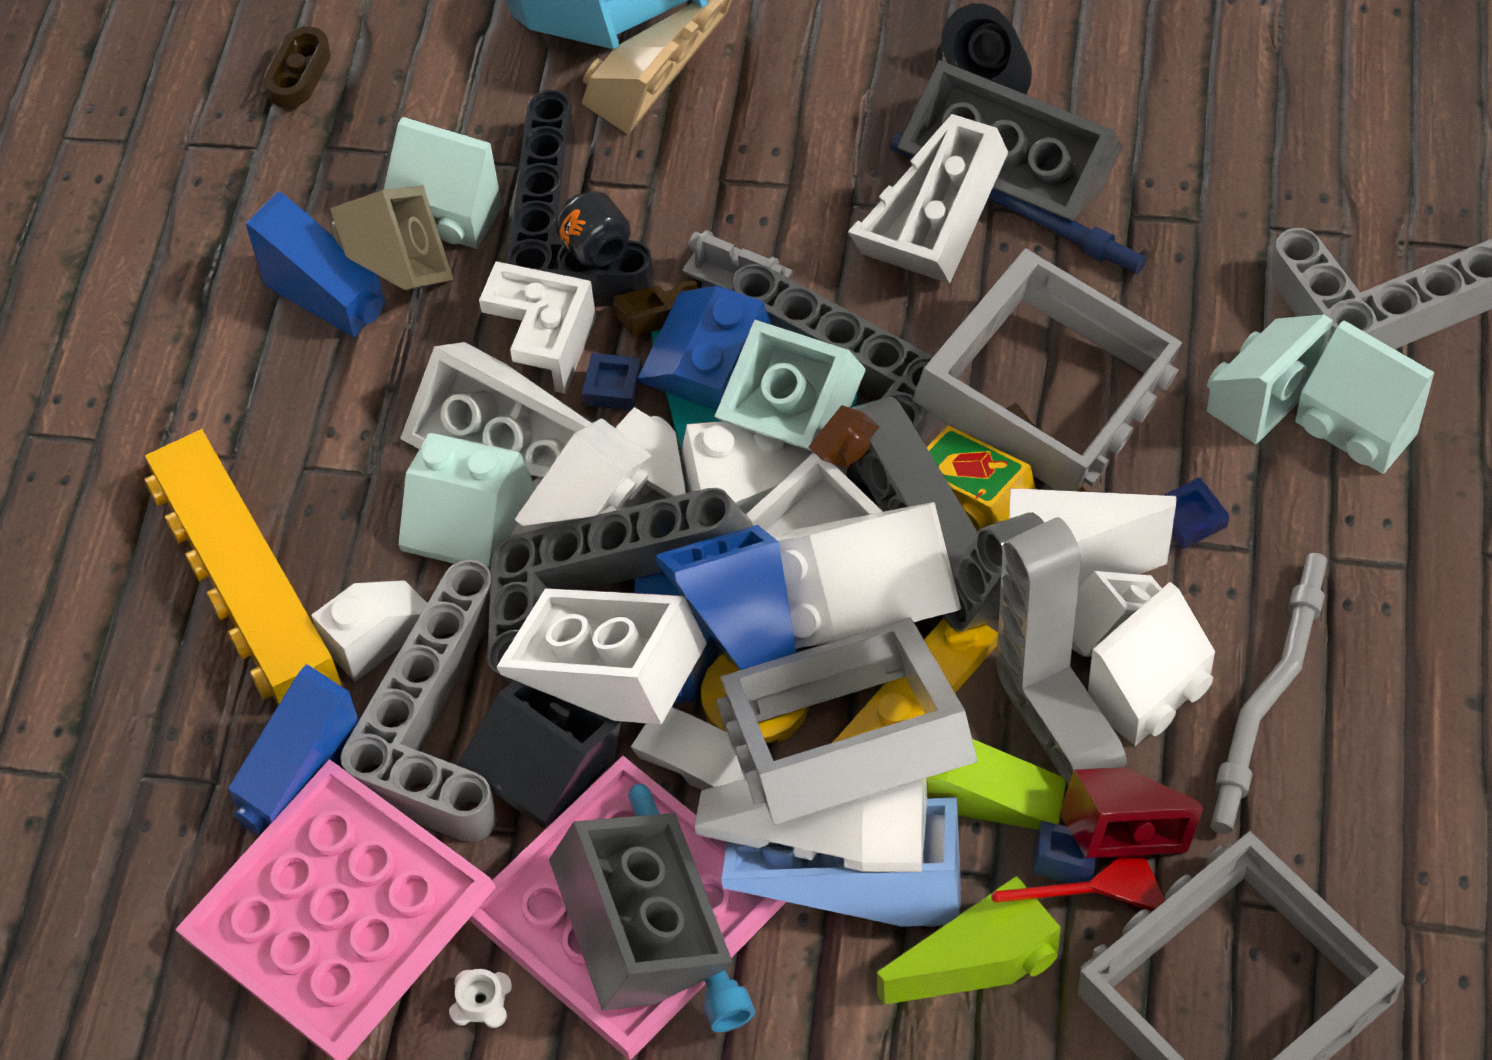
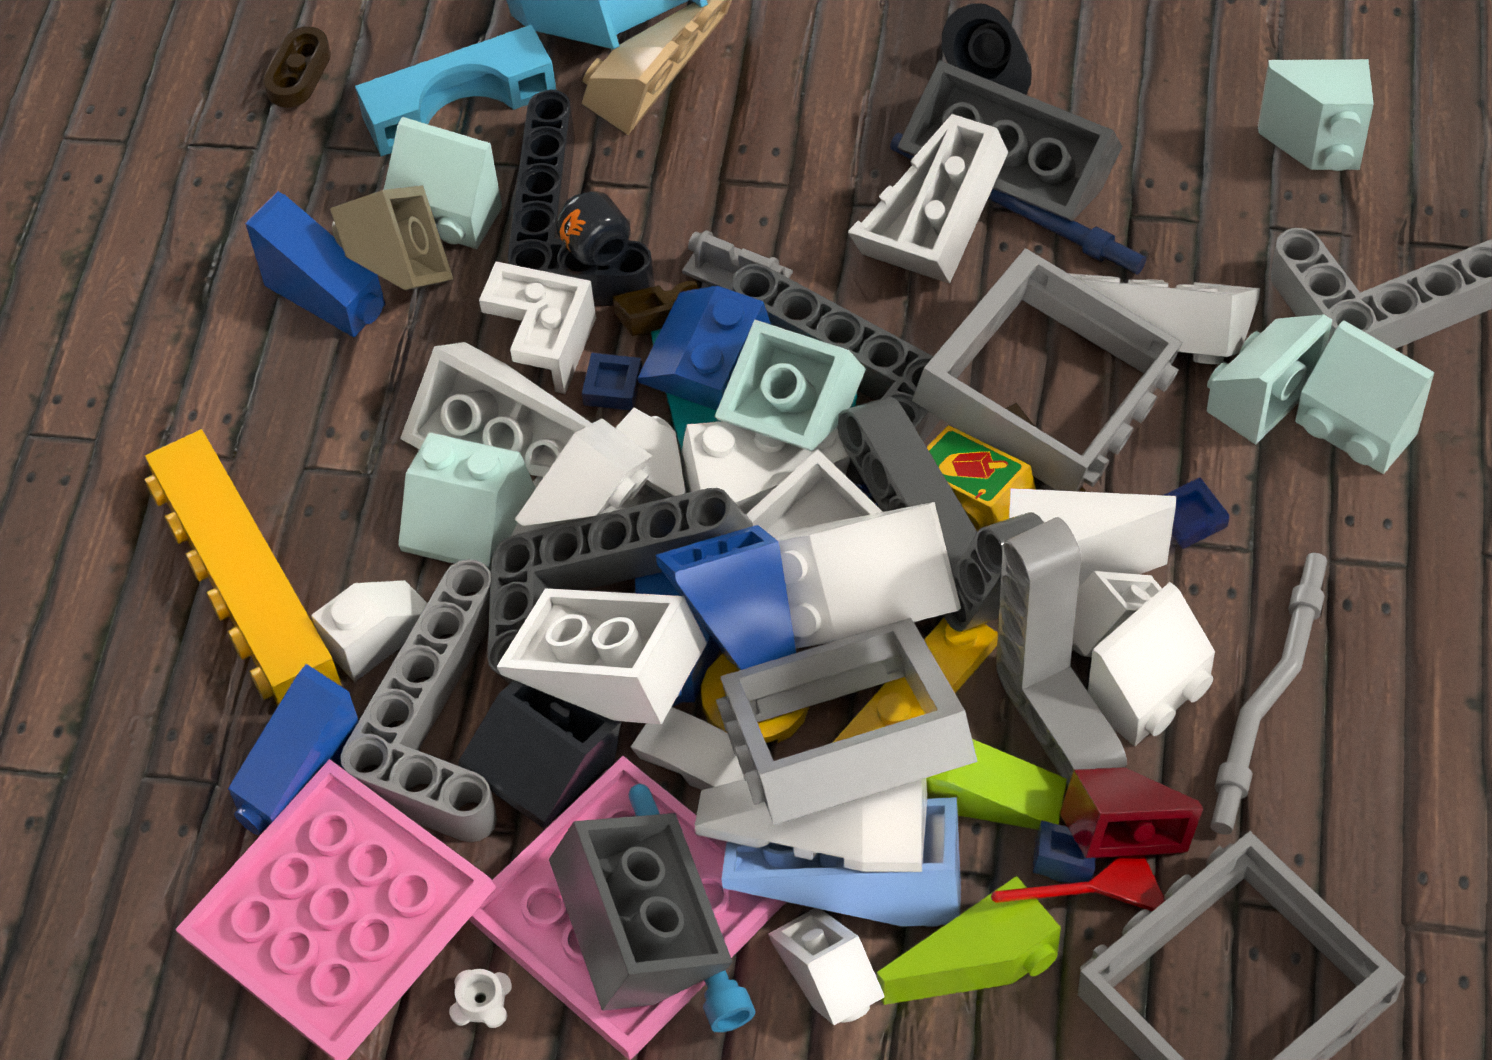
reddish brown plate [809,405,880,468] -> none
none -> medium azure arch [355,25,556,156]
none -> white slope [768,908,885,1025]
none -> white wedge [1068,273,1260,364]
none -> light aqua slope [1258,59,1374,171]

